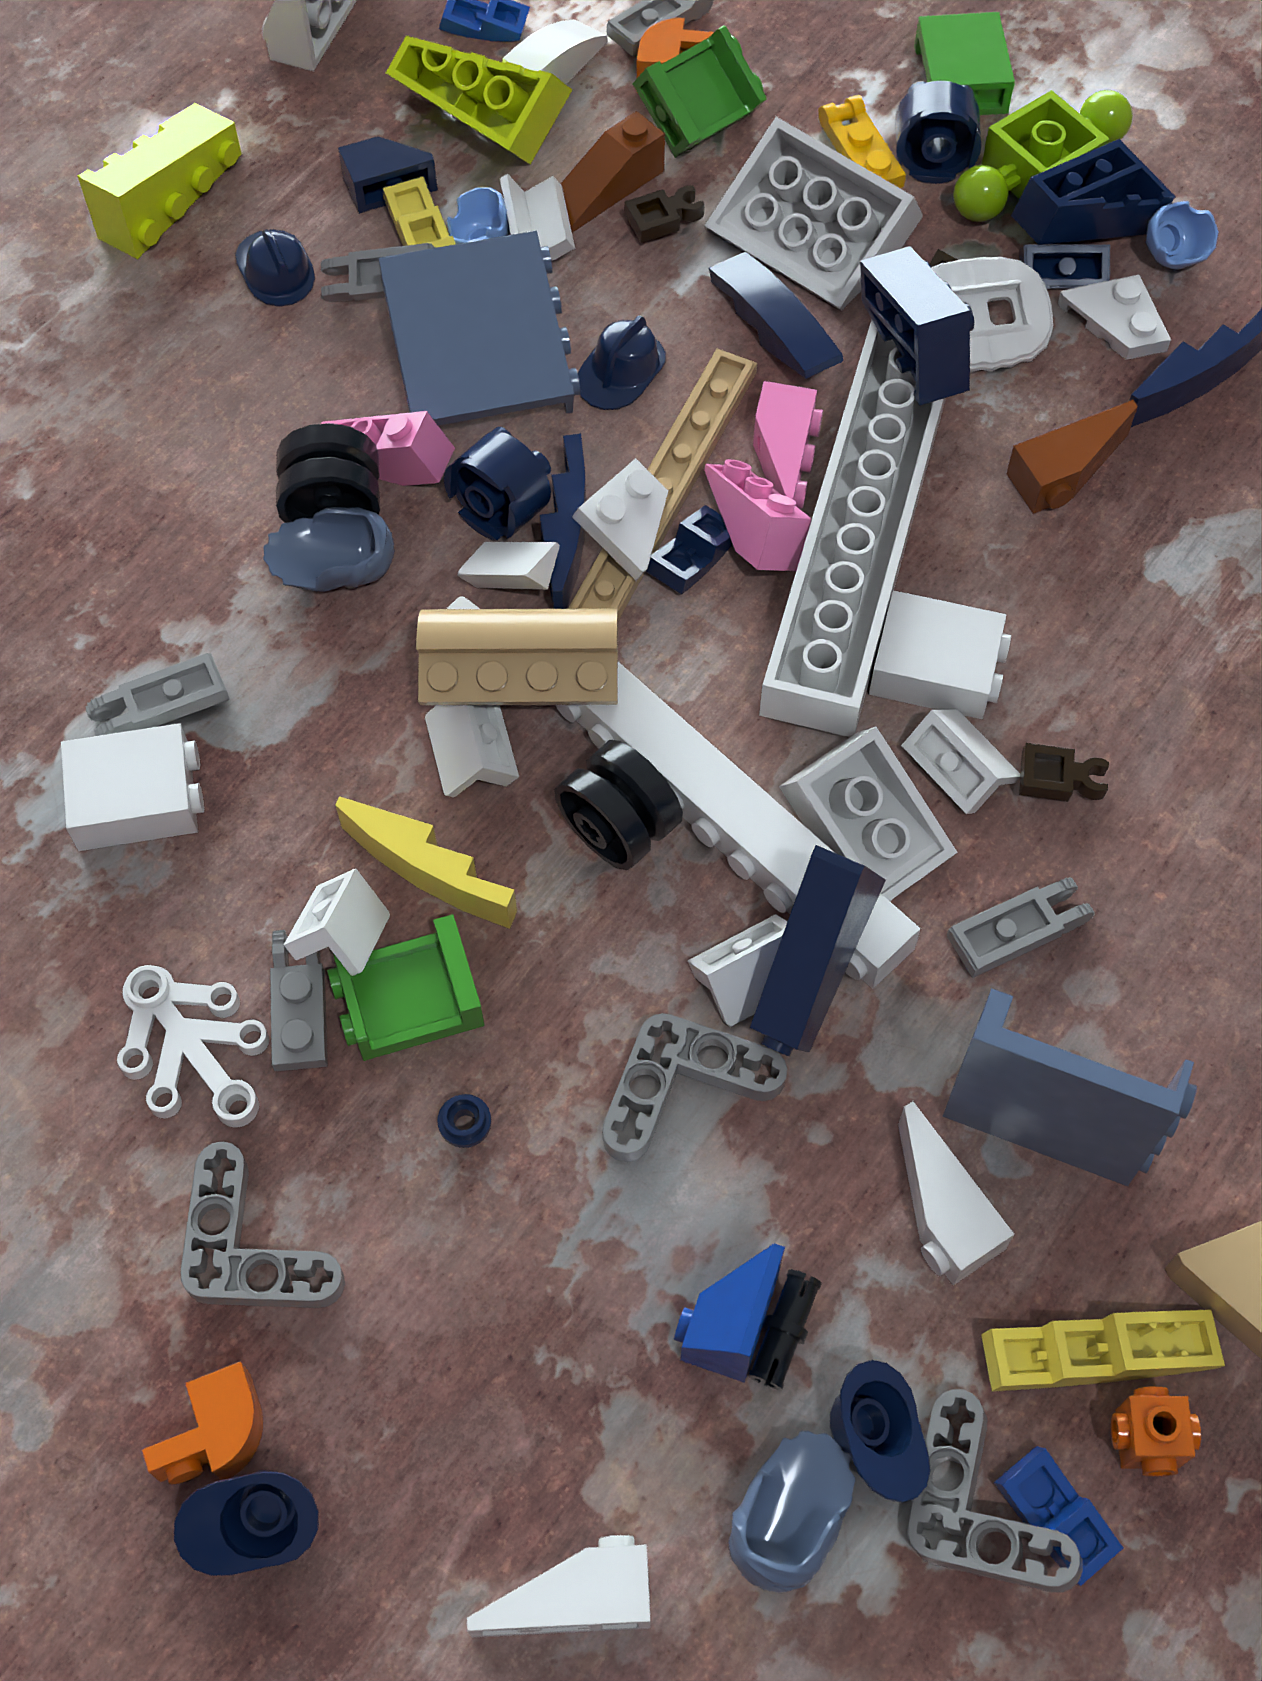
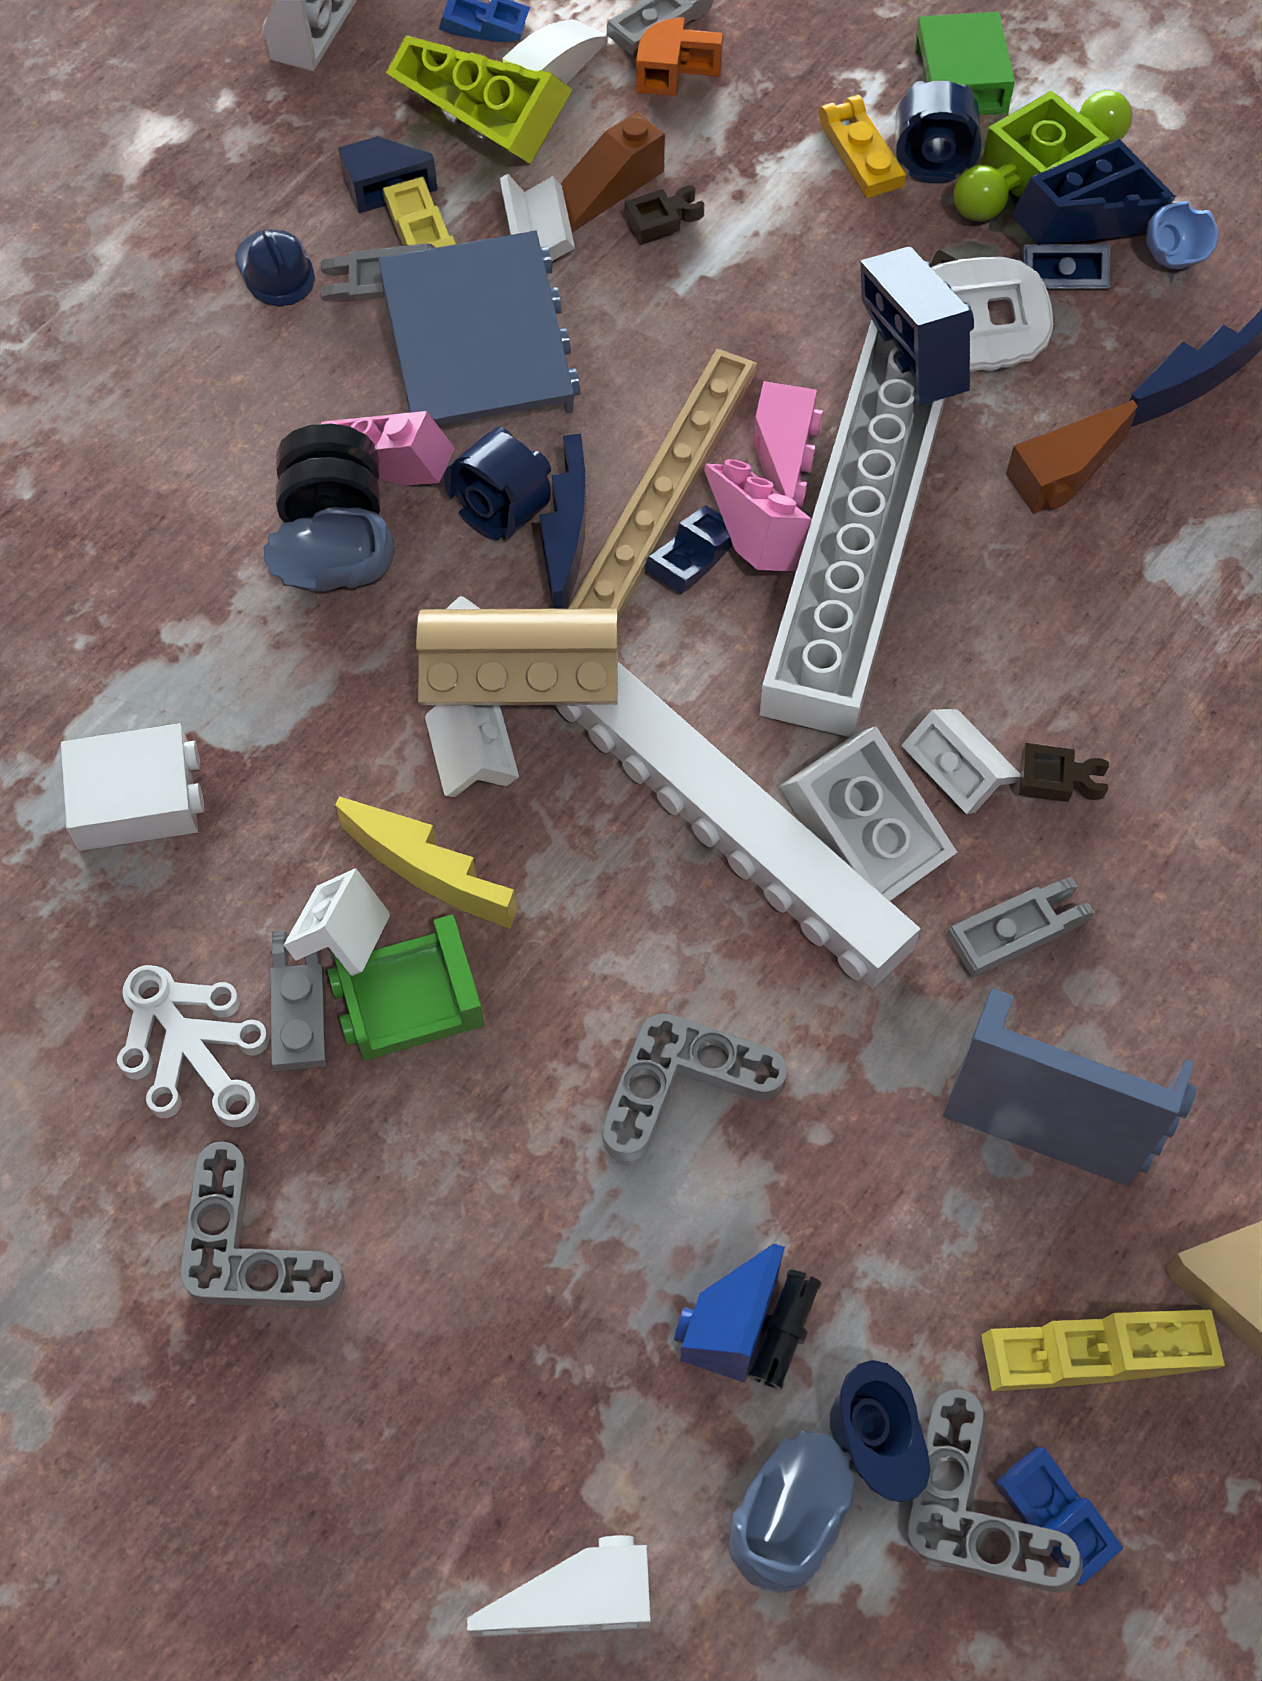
neon yellow wedge [78,103,242,260] -> none
light grey hinge [85,653,229,736] -> none
orange brick [142,1361,263,1485] -> none
dark blue piece [174,1470,319,1576] -> none
dark blue plate [437,1094,492,1148] -> none
light blue hair [447,187,510,244] -> none
white slope [457,542,560,589] -> none
black wheel [554,740,683,870] -> none
white wing [572,458,668,581] -> none
dark blue piece [577,315,666,410] -> none
bright green panel [632,25,766,158] -> none
white panel [688,914,787,1026] -> none
white slope [704,117,923,311] -> none
dark blue slope [709,251,843,379] -> none
dark blue slope [750,845,886,1057] -> none
white brick [869,590,1011,719] -> none
white slope [898,1101,1014,1285] -> none
white wing [1058,275,1171,360] -> none
orange brick [1111,1387,1201,1477] -> none

